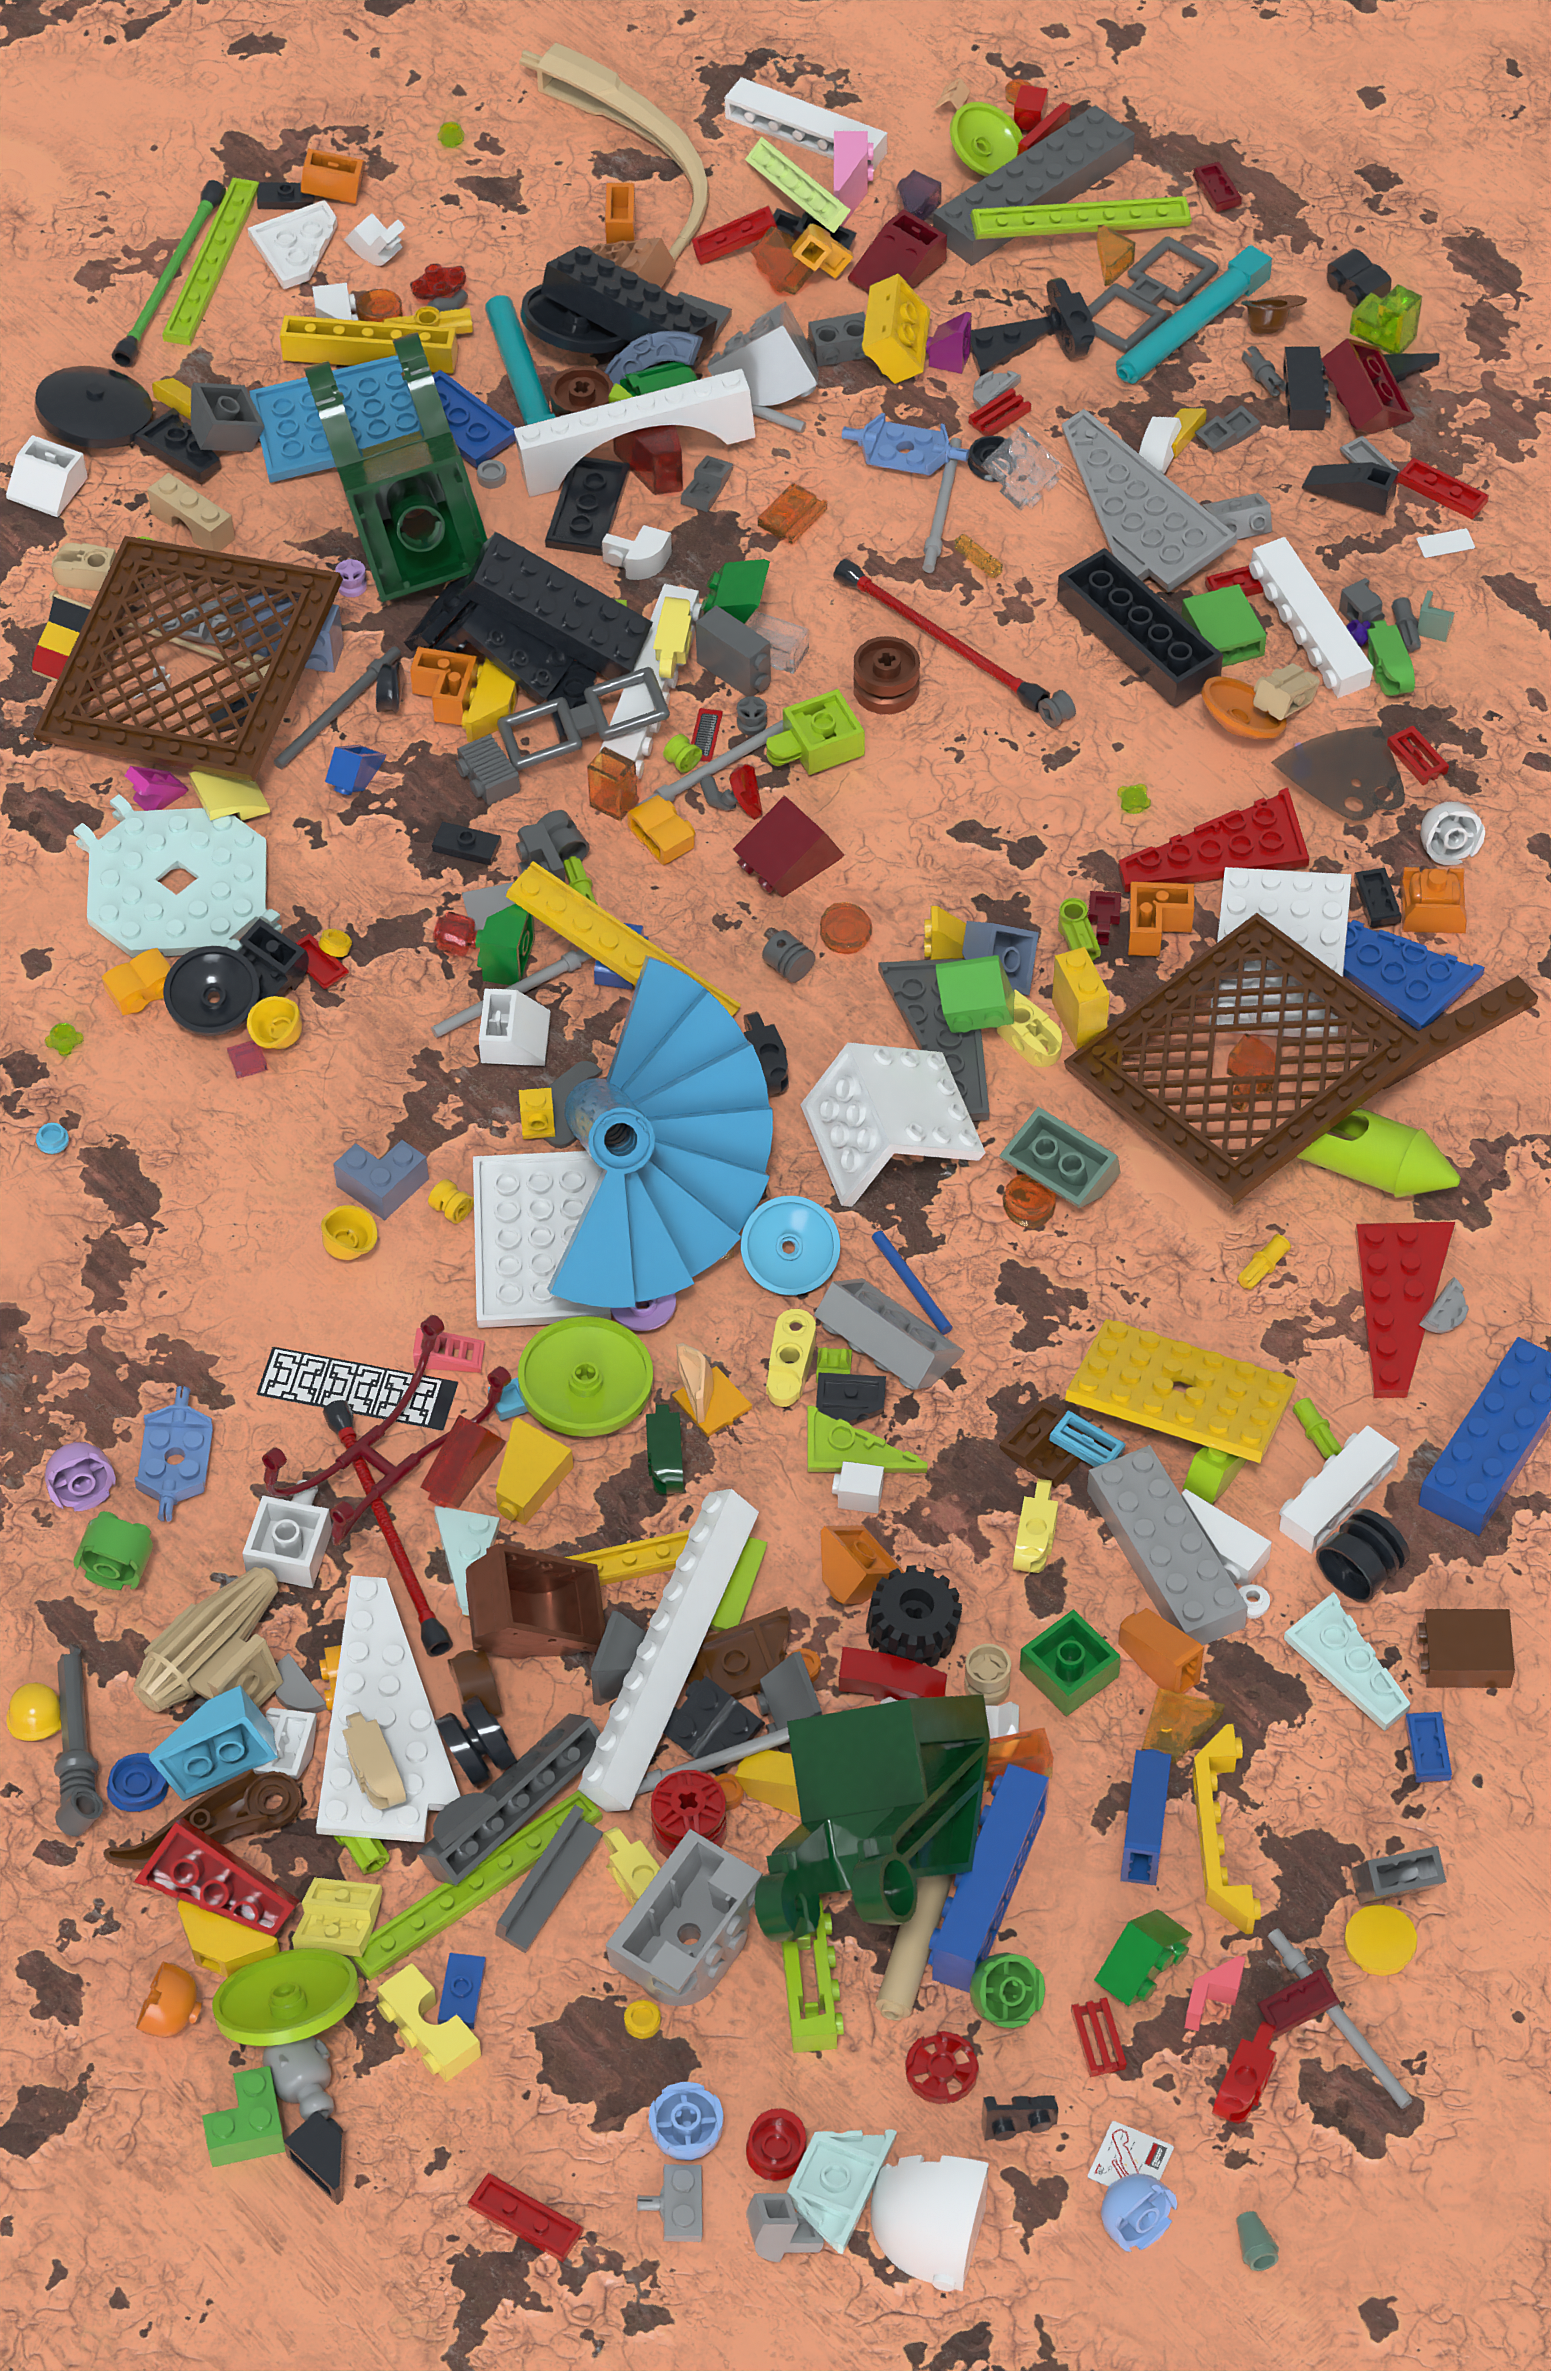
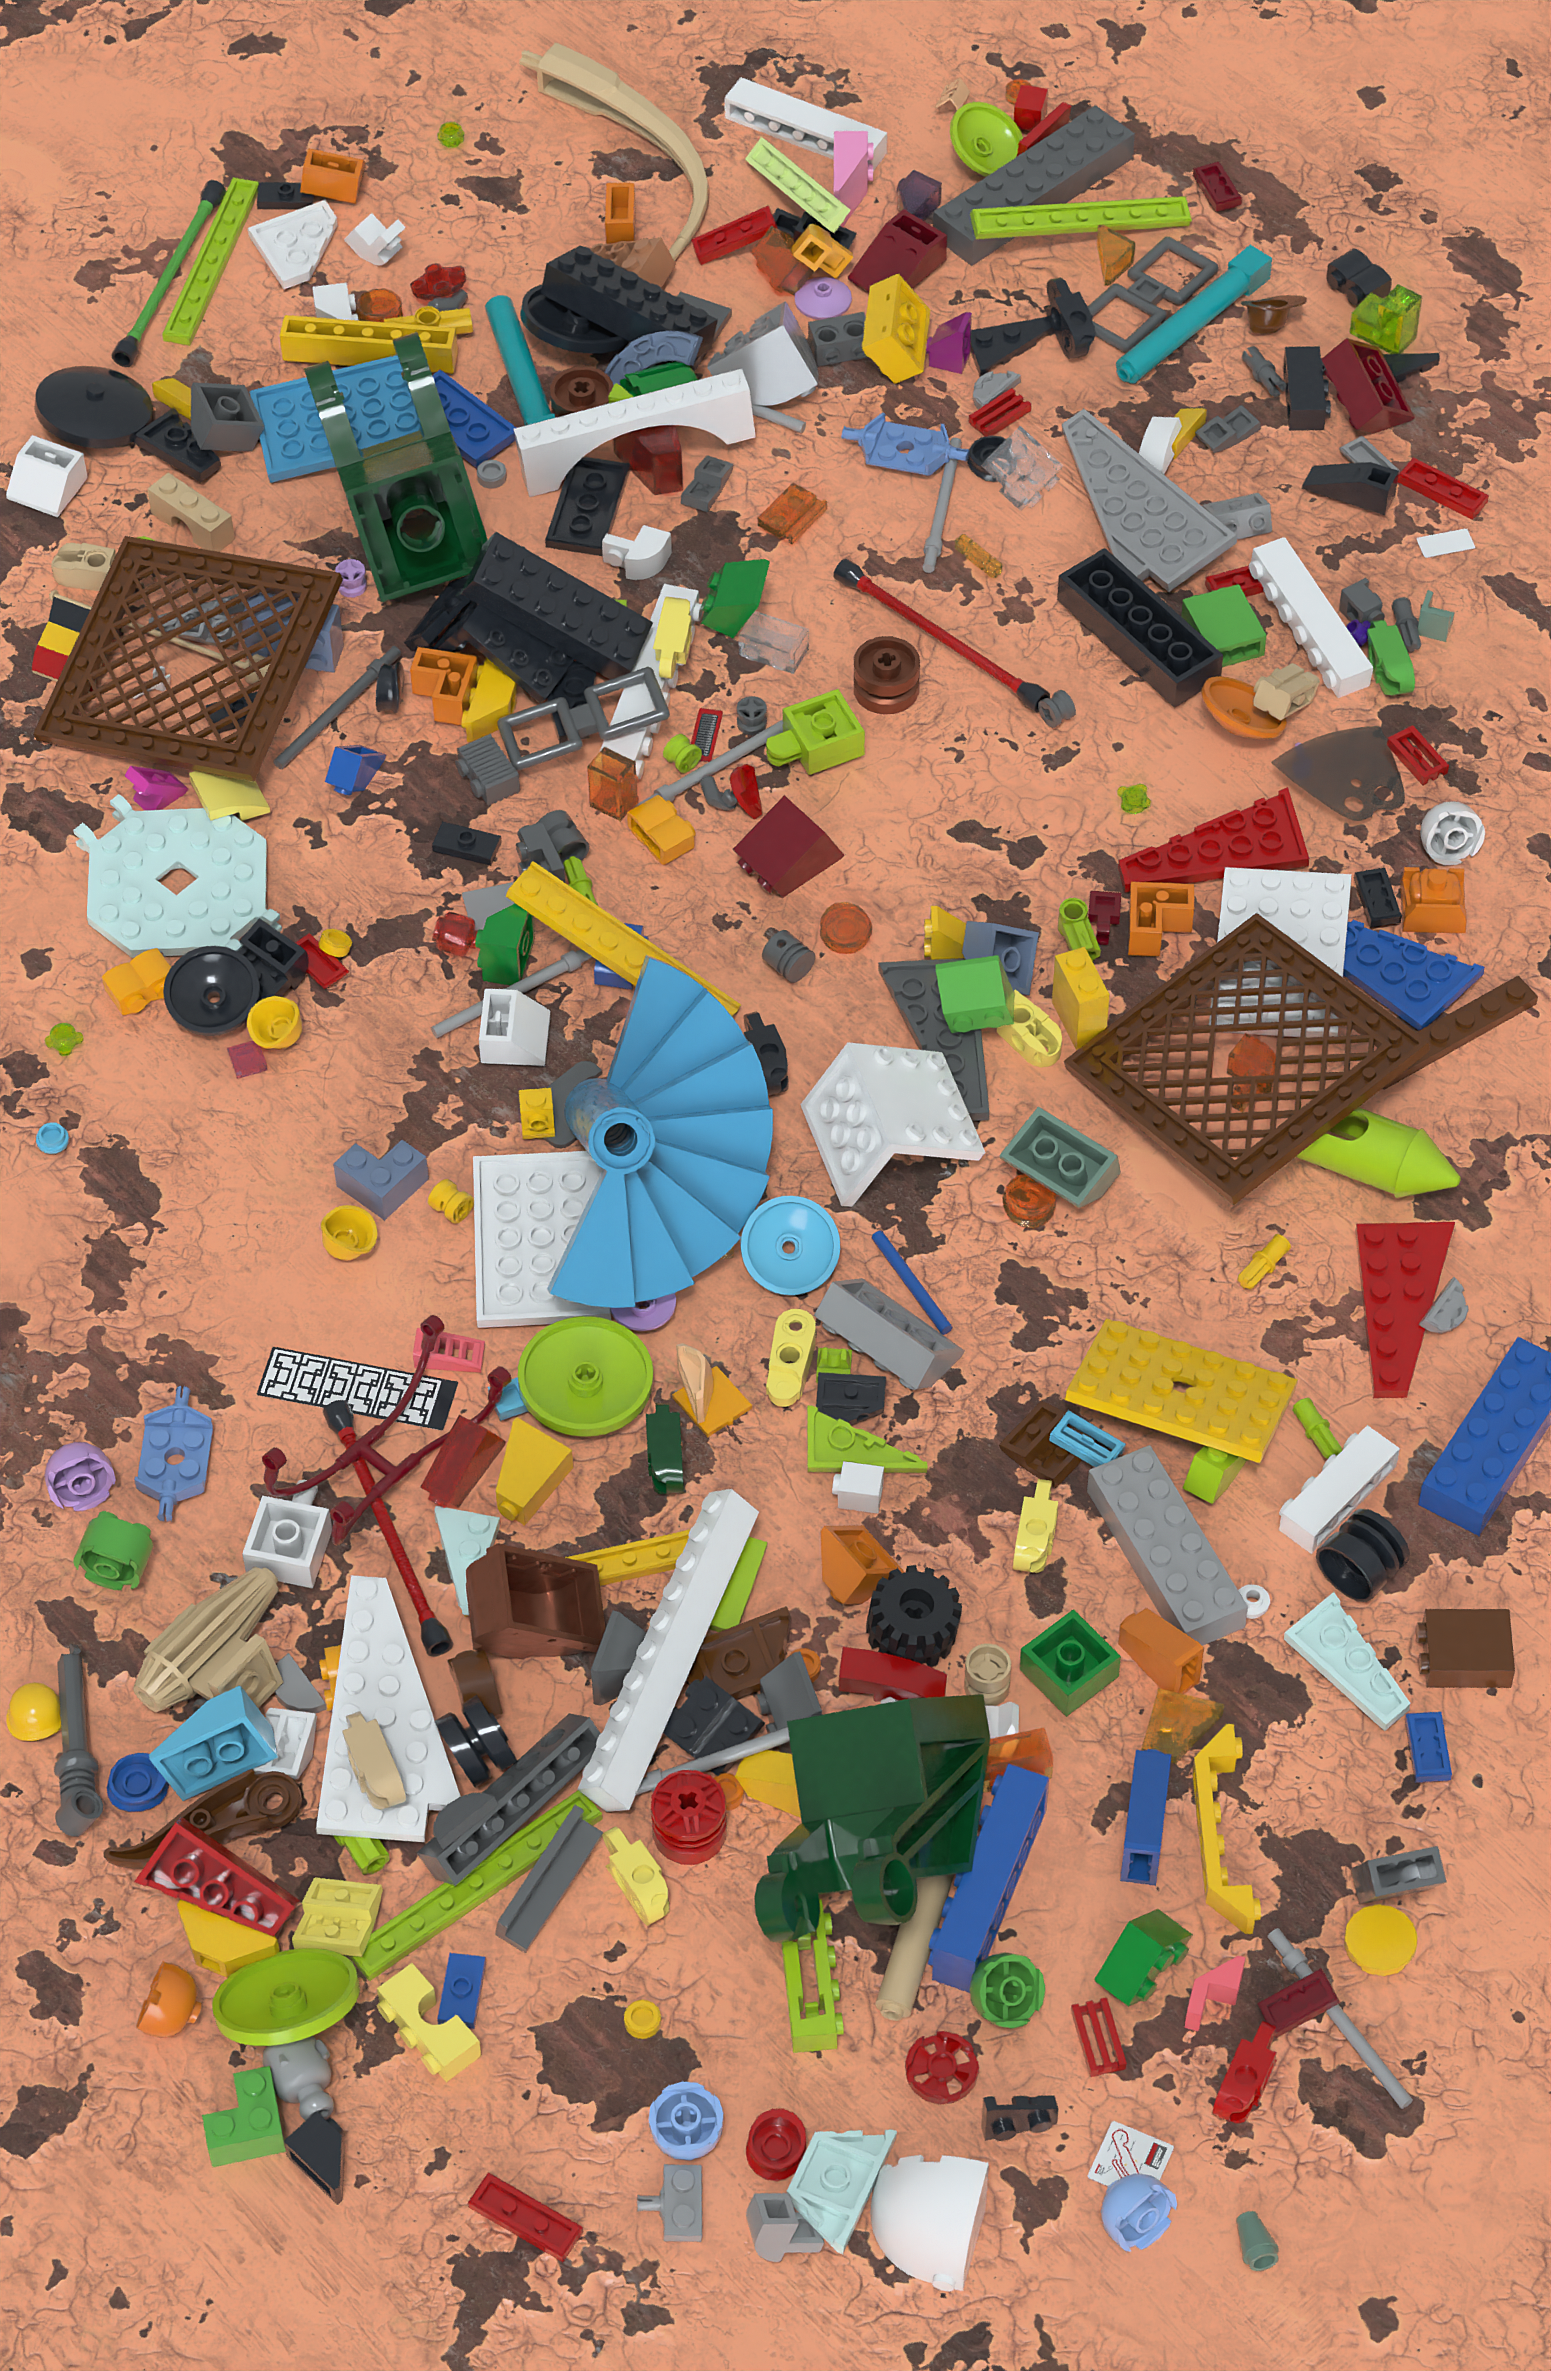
light grey brick [605,1829,763,2006] -> none
dark grey brick [695,605,771,697] -> none
white slope [1181,1489,1272,1586] -> none
none -> lavender dish [795,277,852,320]

